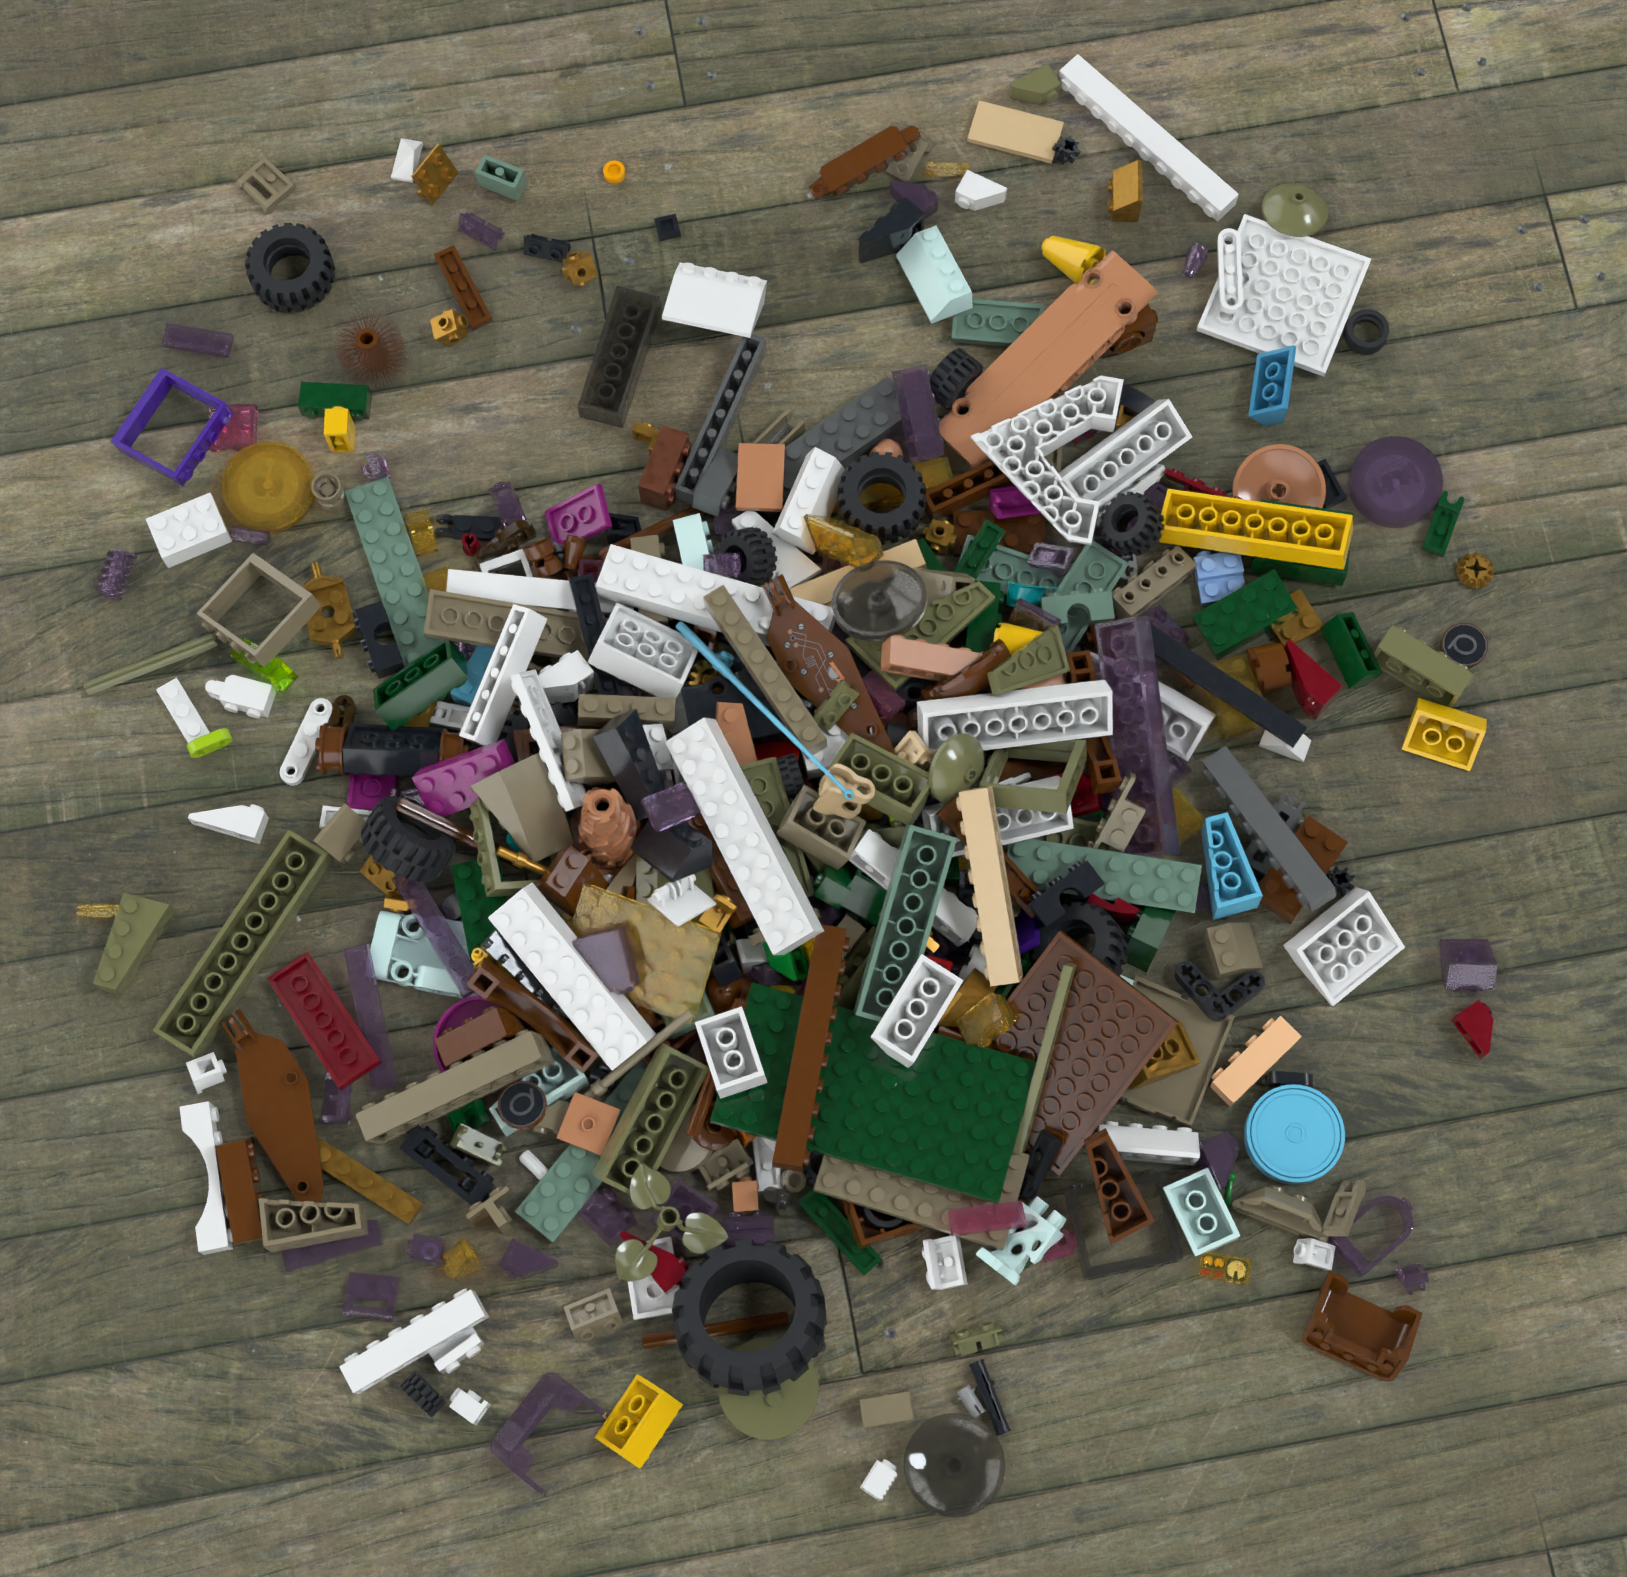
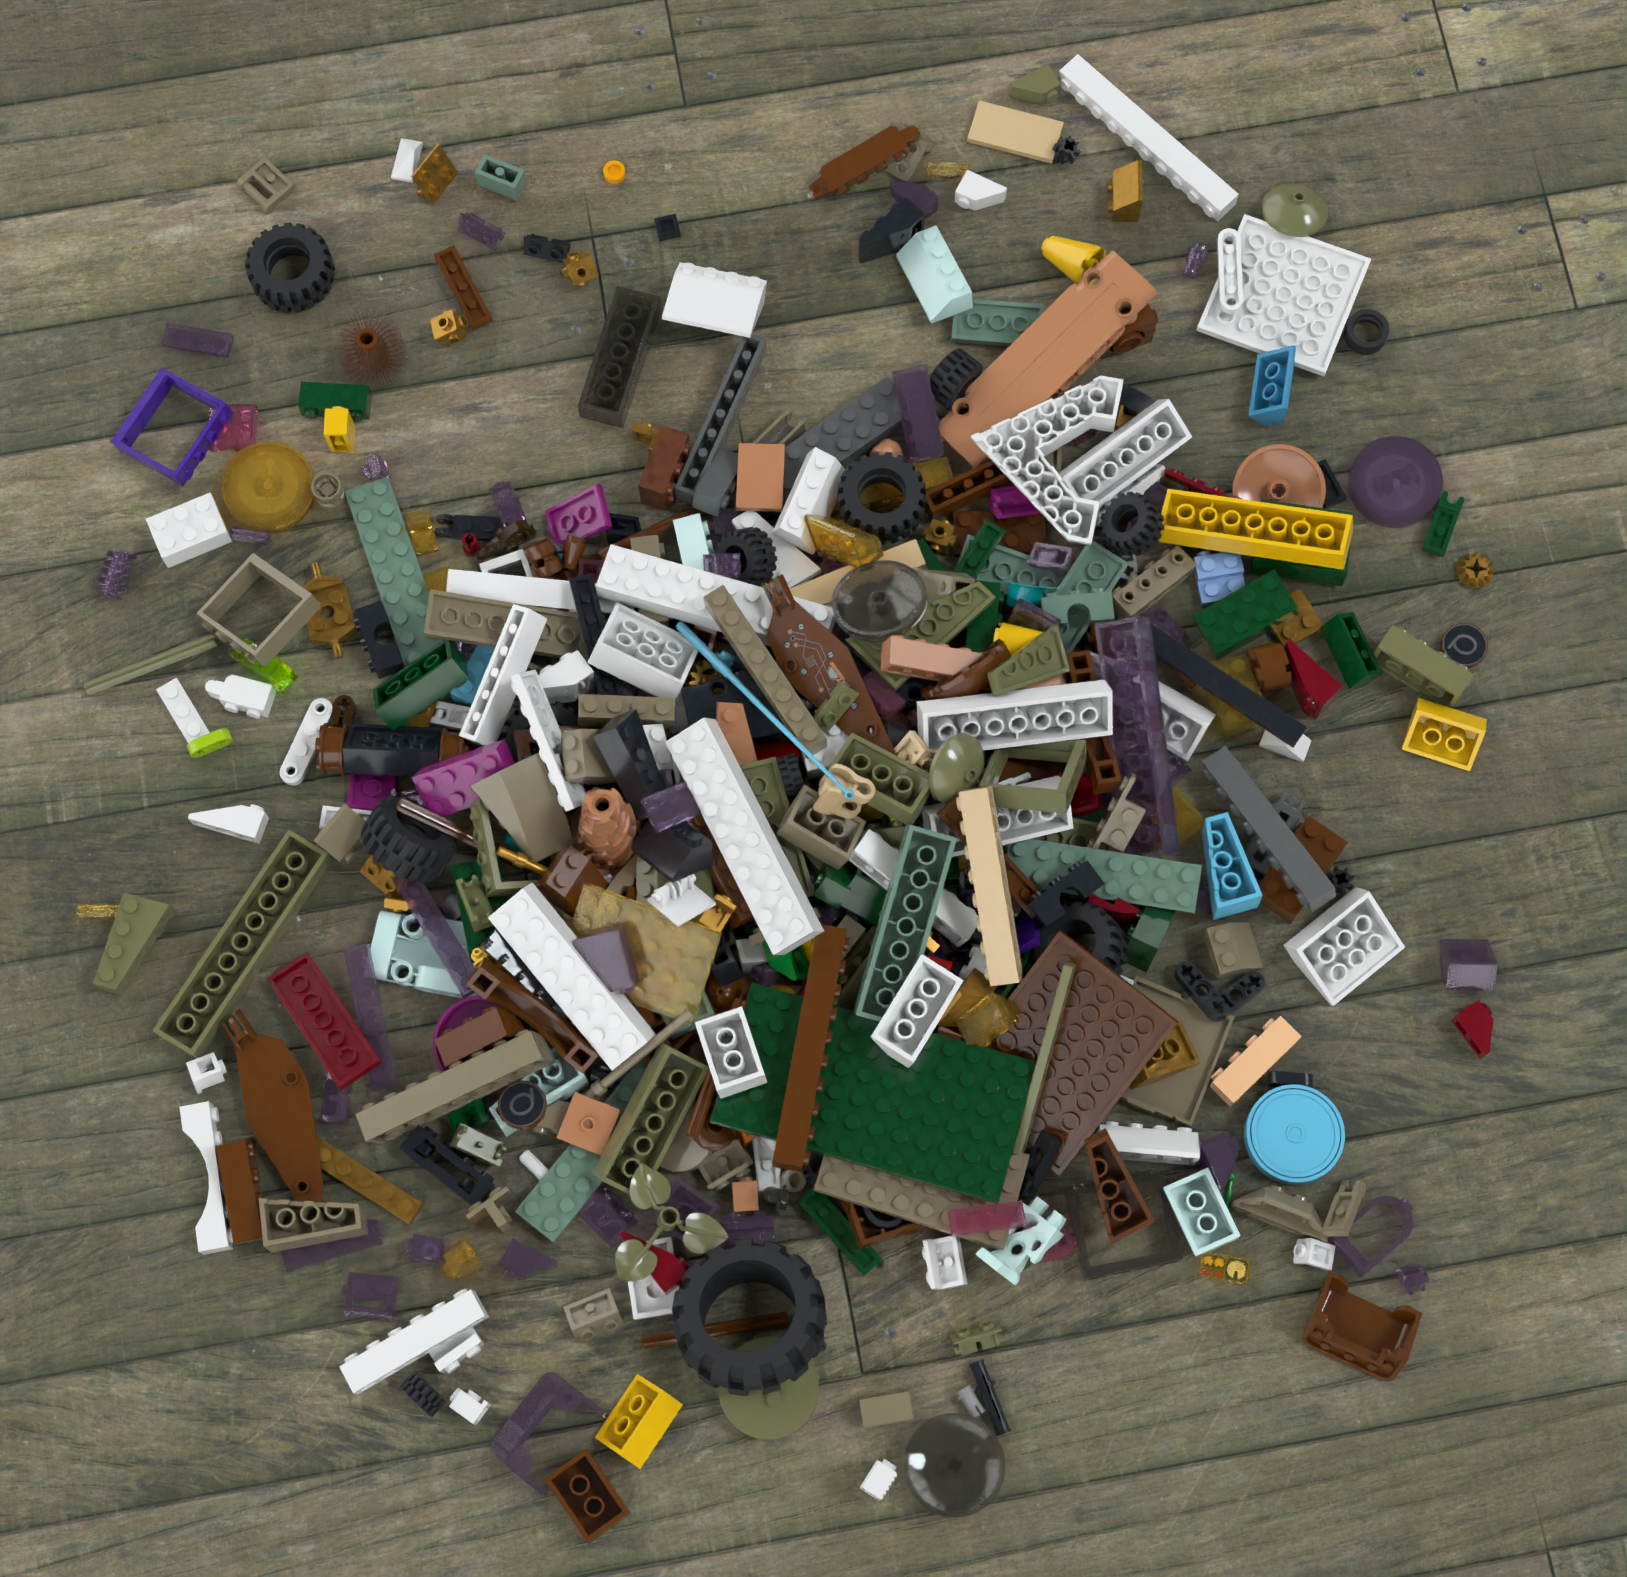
none -> olive hinge [456,875,493,932]
none -> reddish brown brick [545,1449,632,1544]

